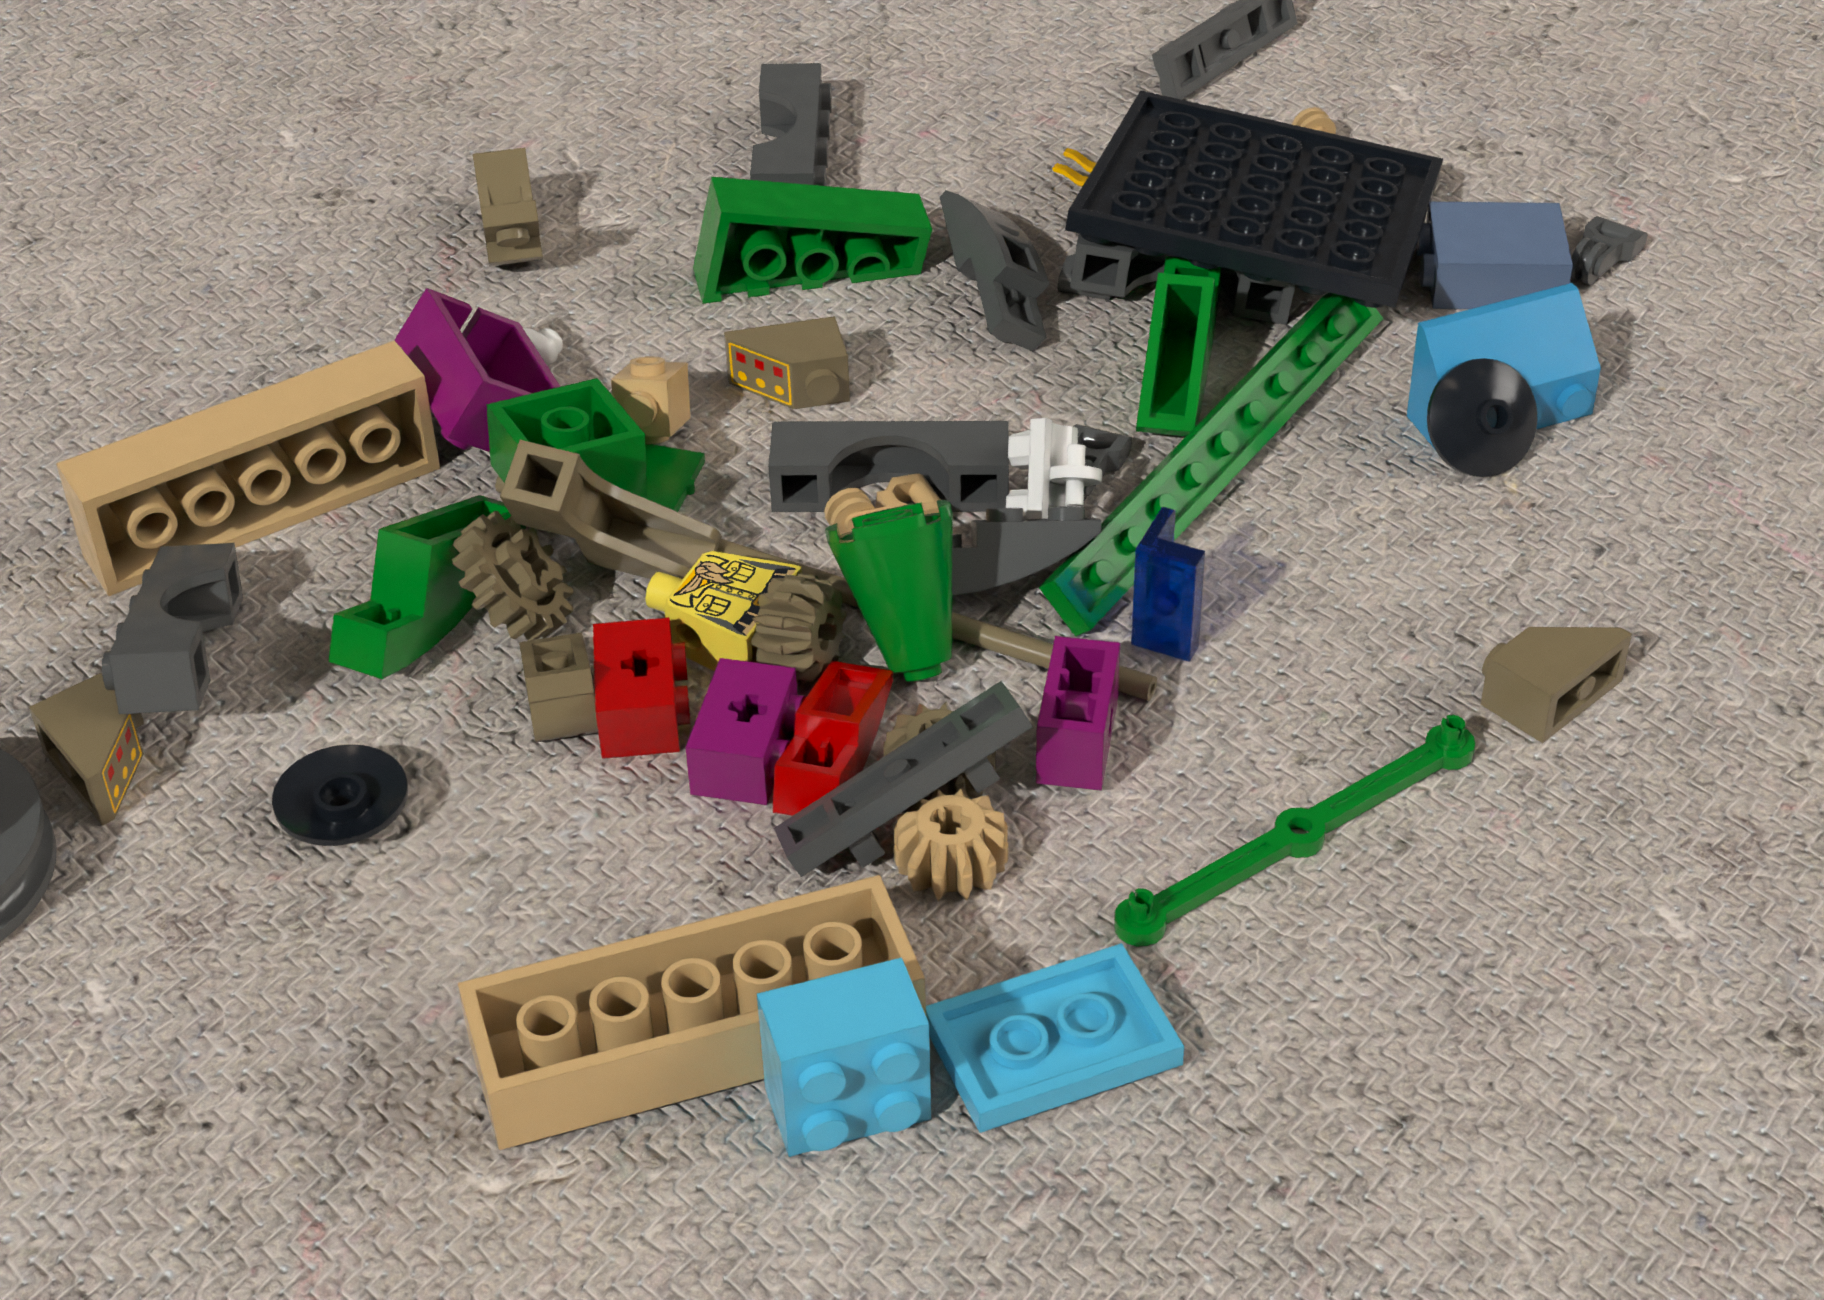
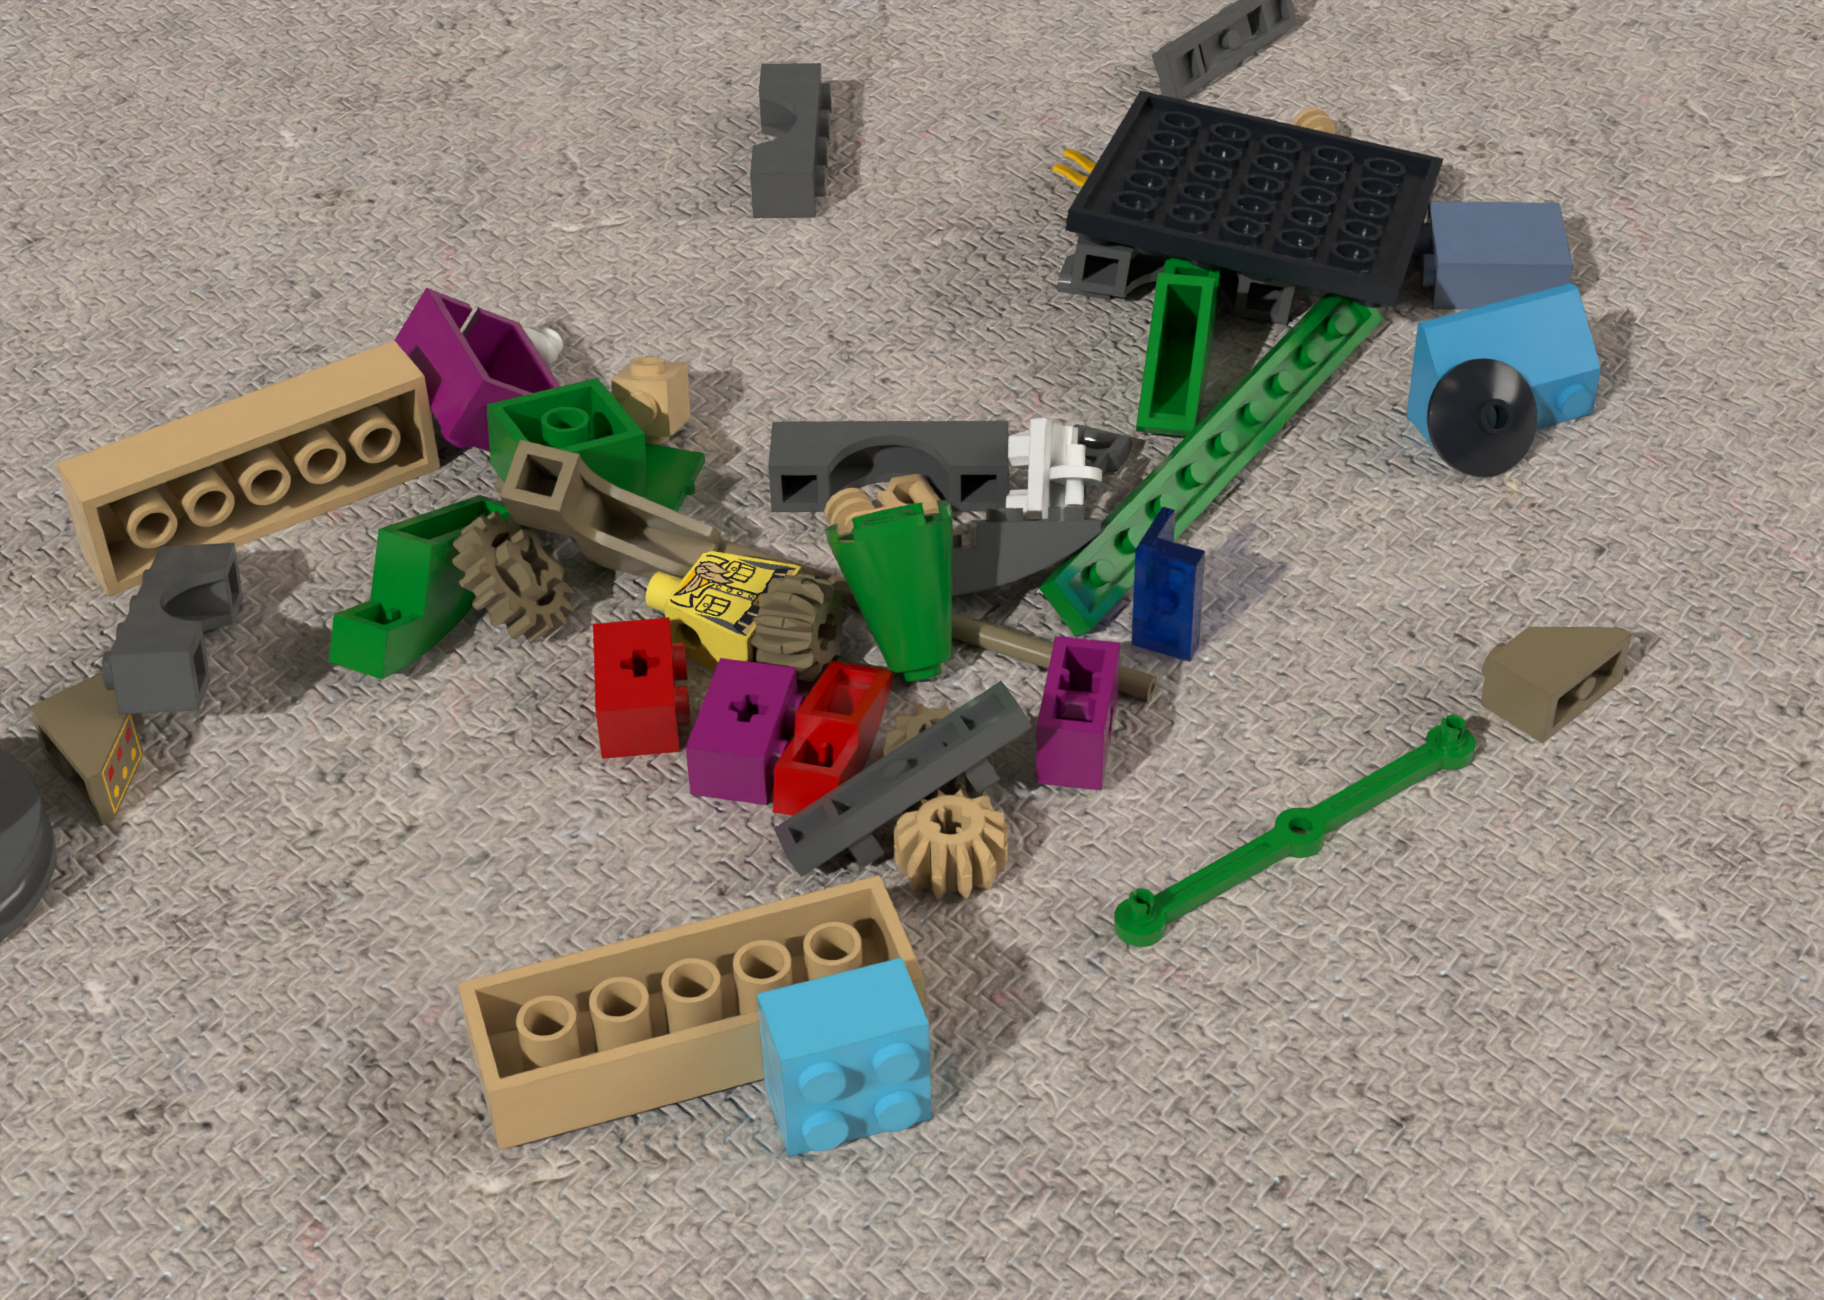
black dish [272,745,408,846] -> none
dark tan arch [473,147,543,267] -> none
dark tan plate [519,632,598,742] -> none
green wedge [693,176,932,304] -> none
dark tan slope [724,316,850,409] -> none
medium azure plate [926,943,1184,1133] -> none
dark grey slope [940,190,1050,351] -> none
dark grey piece [1571,216,1648,286] -> none

